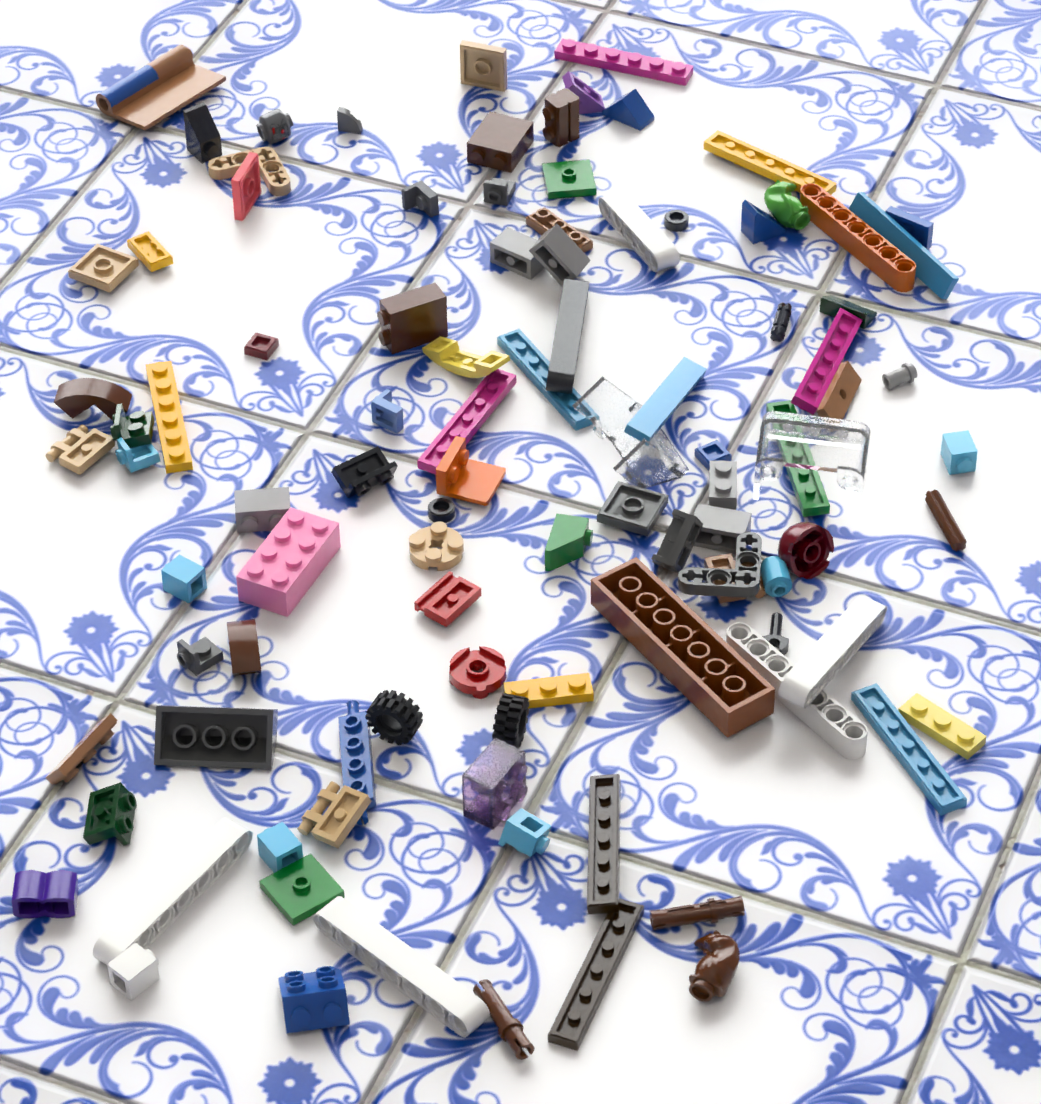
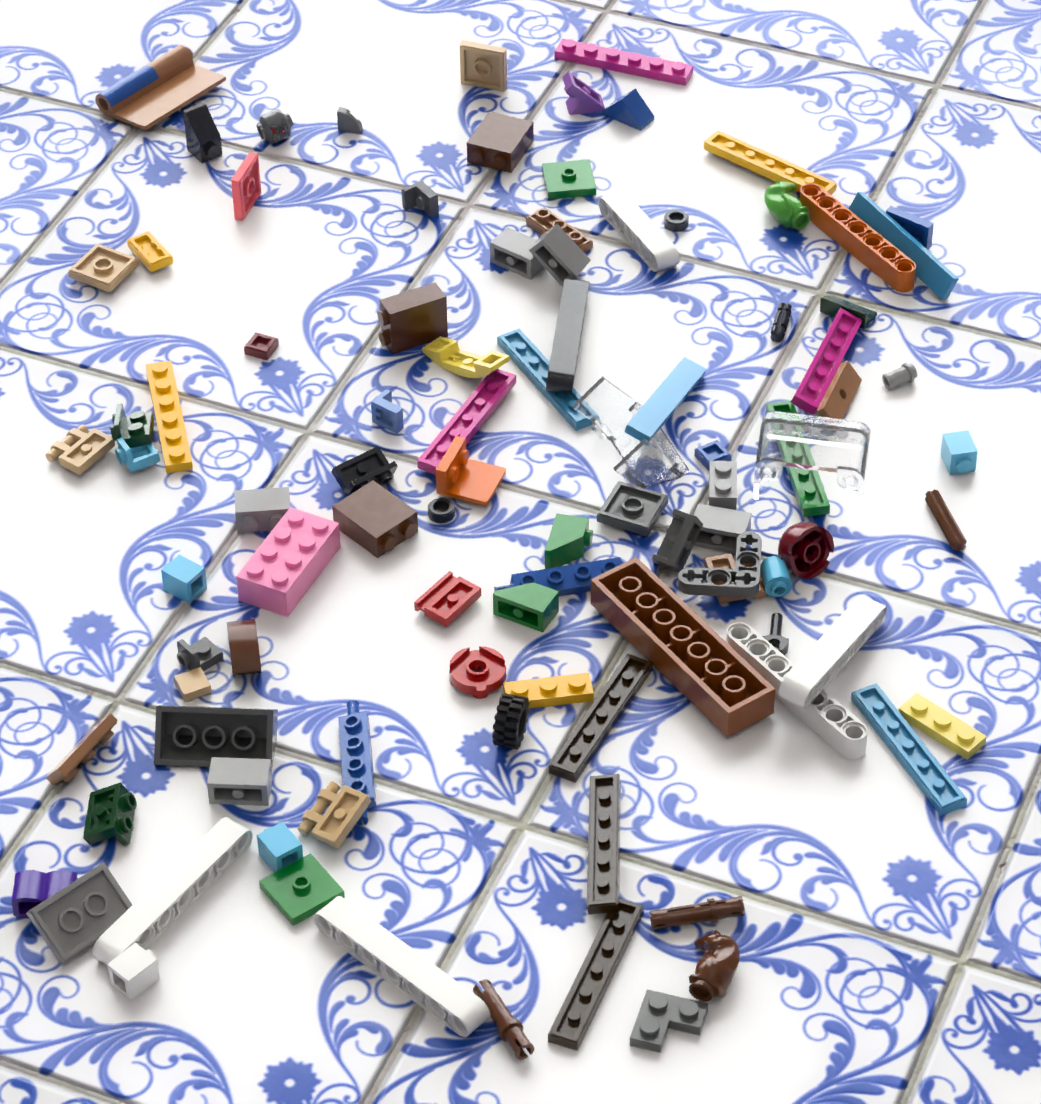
reddish brown brick [54,378,132,421] -> none
tan beam [208,147,291,196] -> none
blue bracket [278,966,350,1034] -> none
black tyre [365,690,423,745] -> none
tan plate [409,522,464,571] -> none
clear purple brick [462,738,528,830] -> none
dark grey bracket [483,177,516,206] -> none
medium azure brick [498,808,551,857] -> none
reddish brown brick [542,88,579,147] -> none
blue slope [741,200,786,244] -> none
none -> light grey tile [26,862,132,965]
none -> tan tile [174,667,212,701]
none -> light grey brick [207,757,273,806]
none -> brick [332,480,418,558]
none -> green slope [493,582,559,633]
none -> blue plate [494,557,623,596]
none -> tile [549,653,653,783]
none -> plate [630,989,708,1053]

